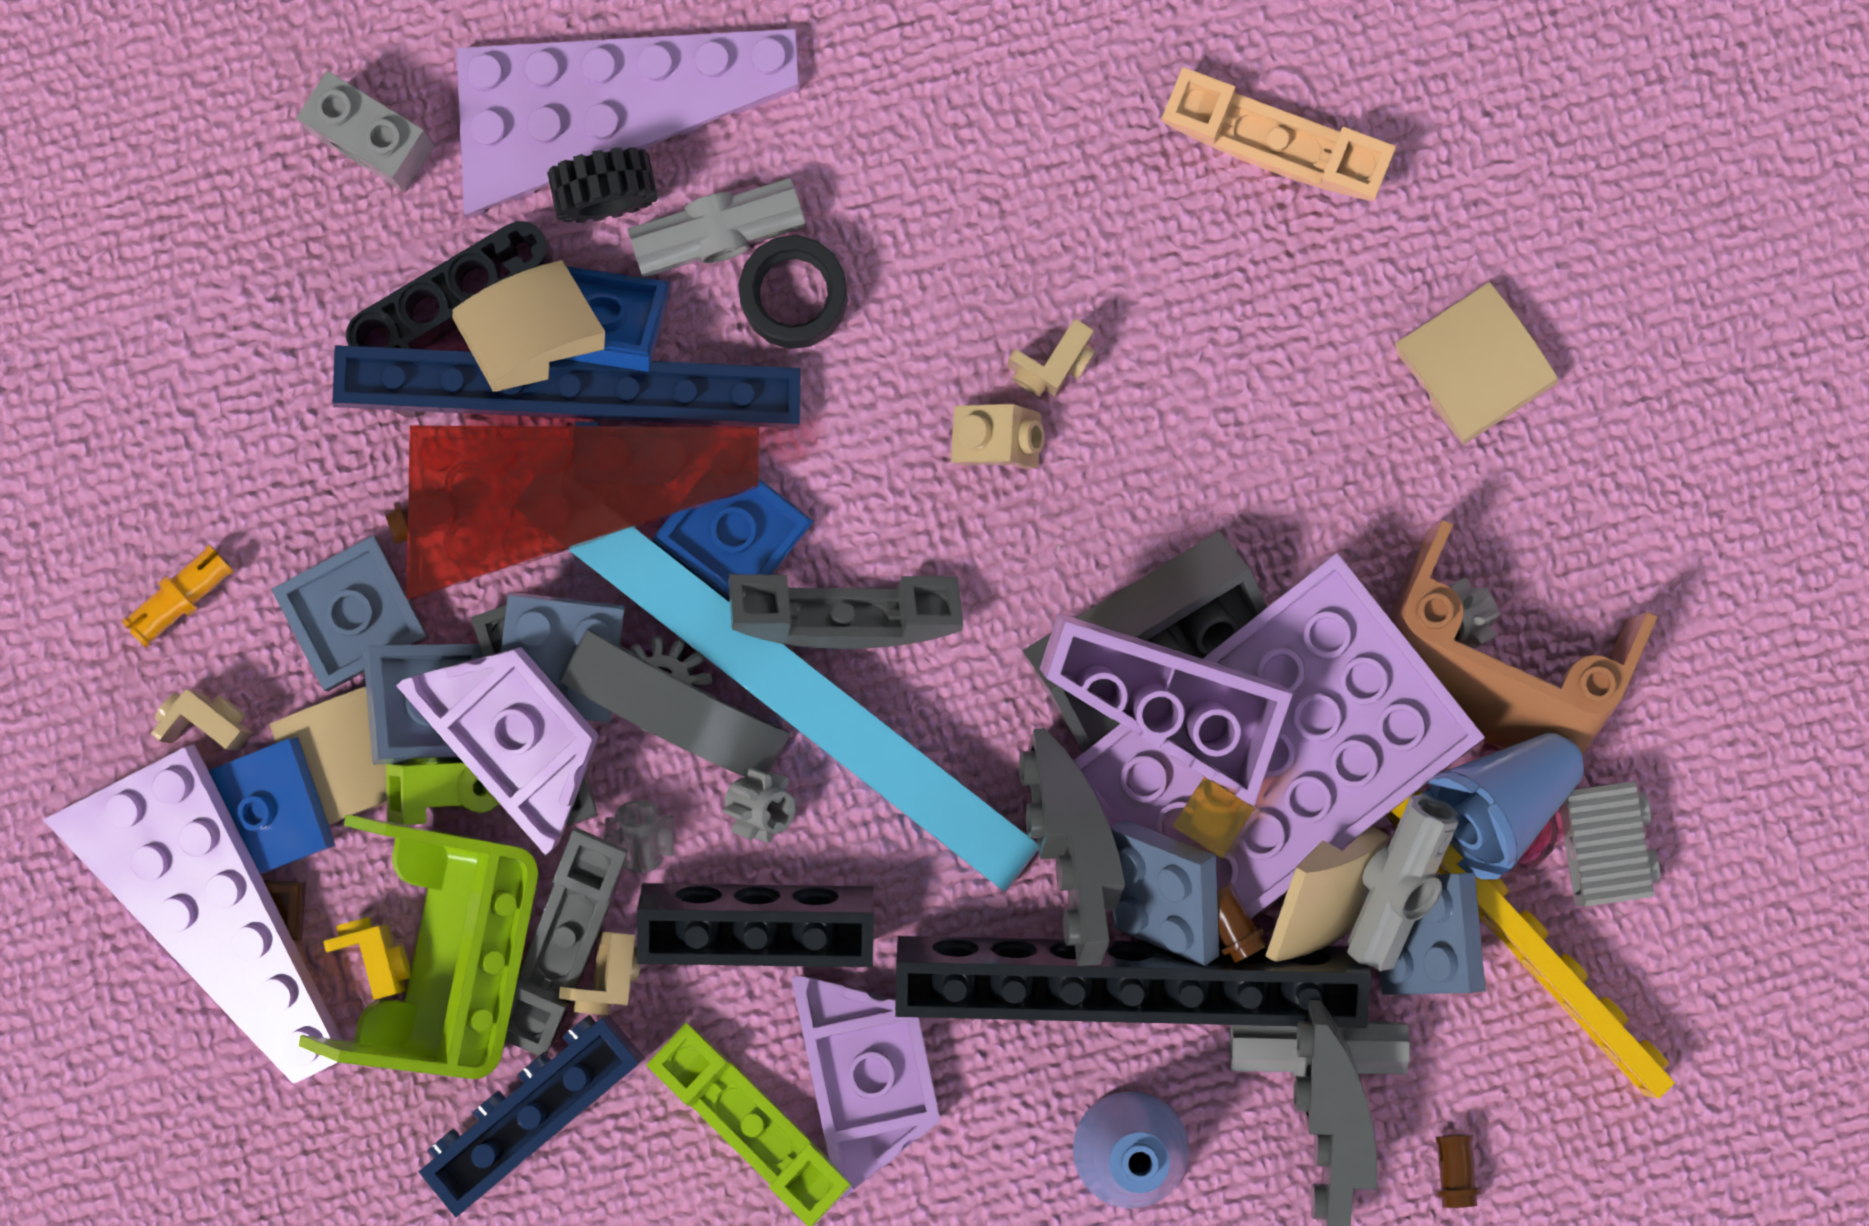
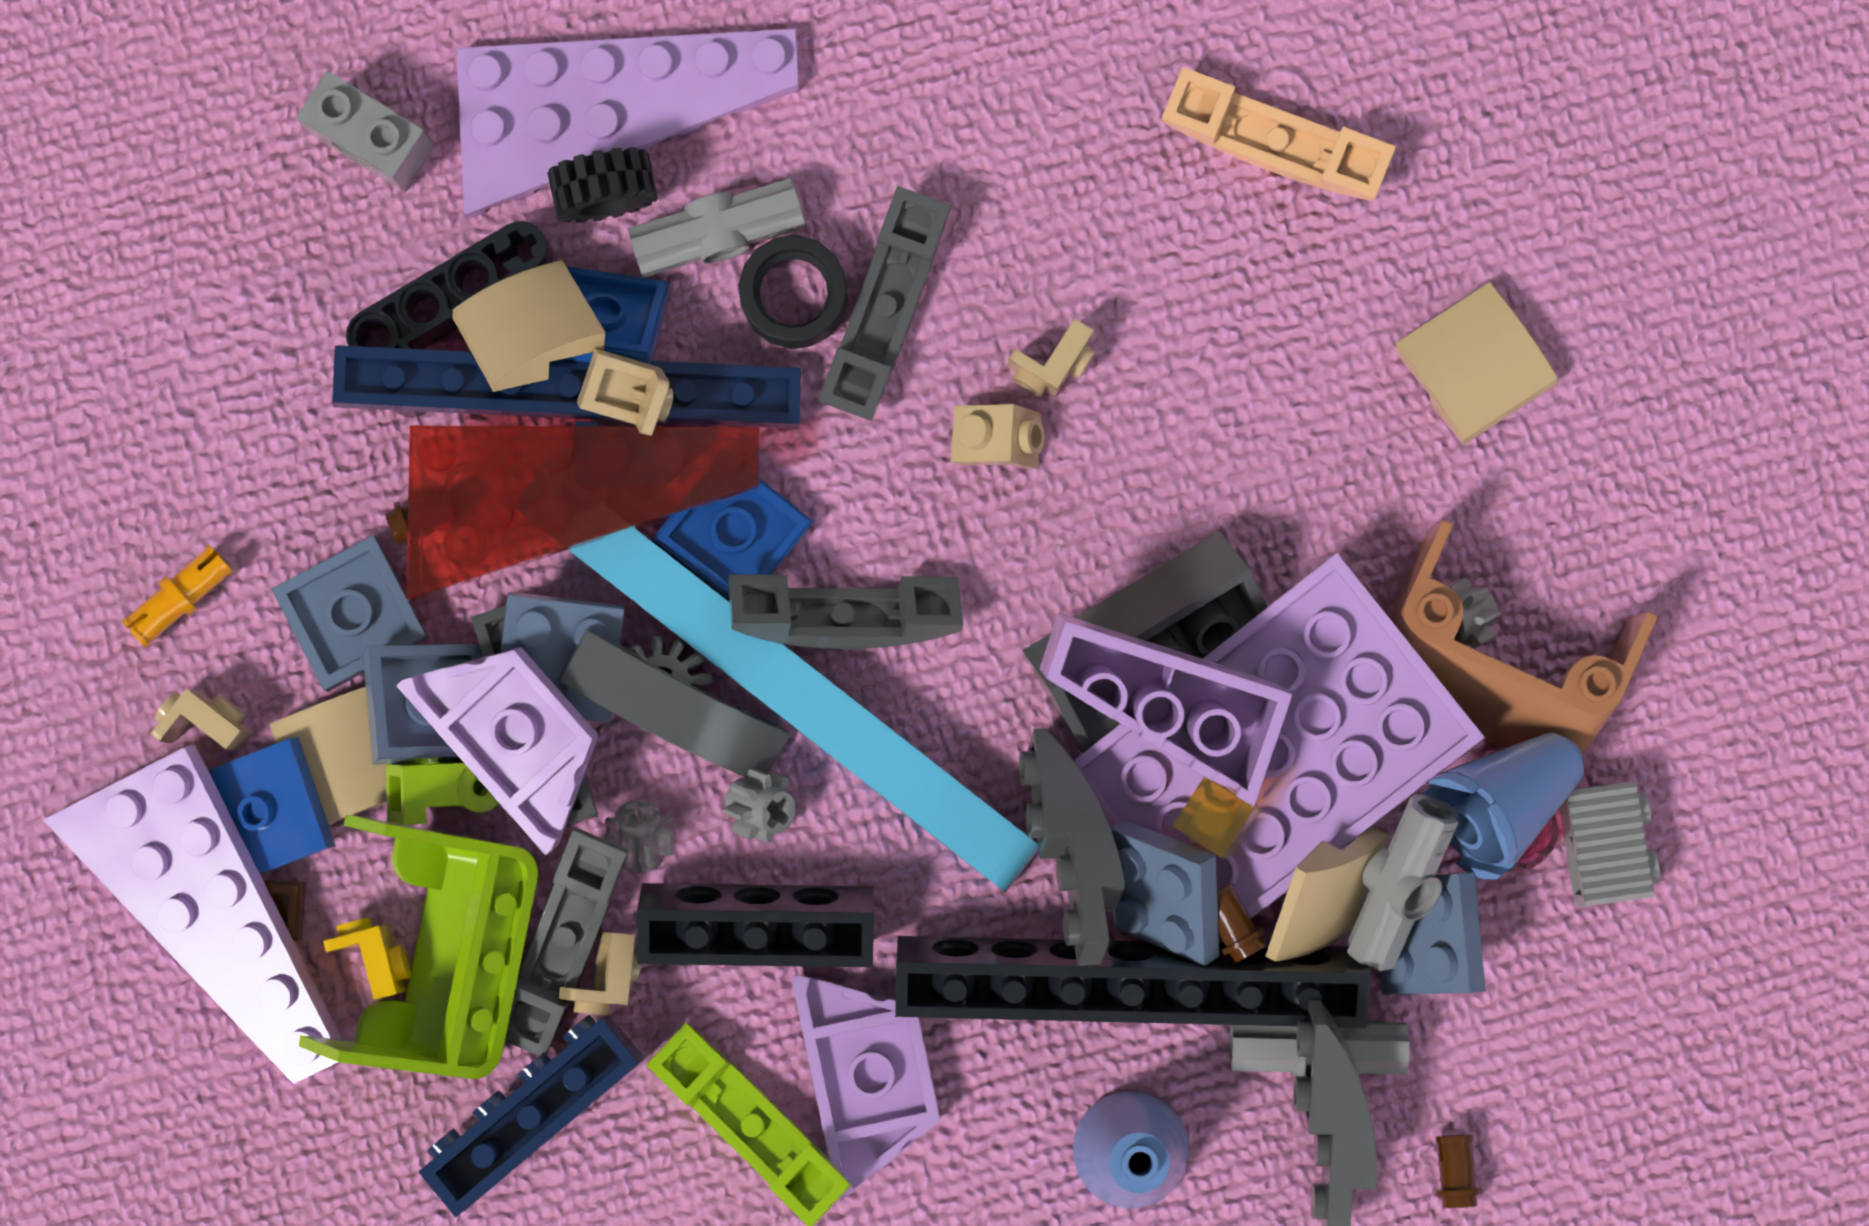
yellow plate [1386,791,1675,1099] -> none
none -> tan bracket [577,348,674,436]
none -> dark grey slope [818,186,951,421]

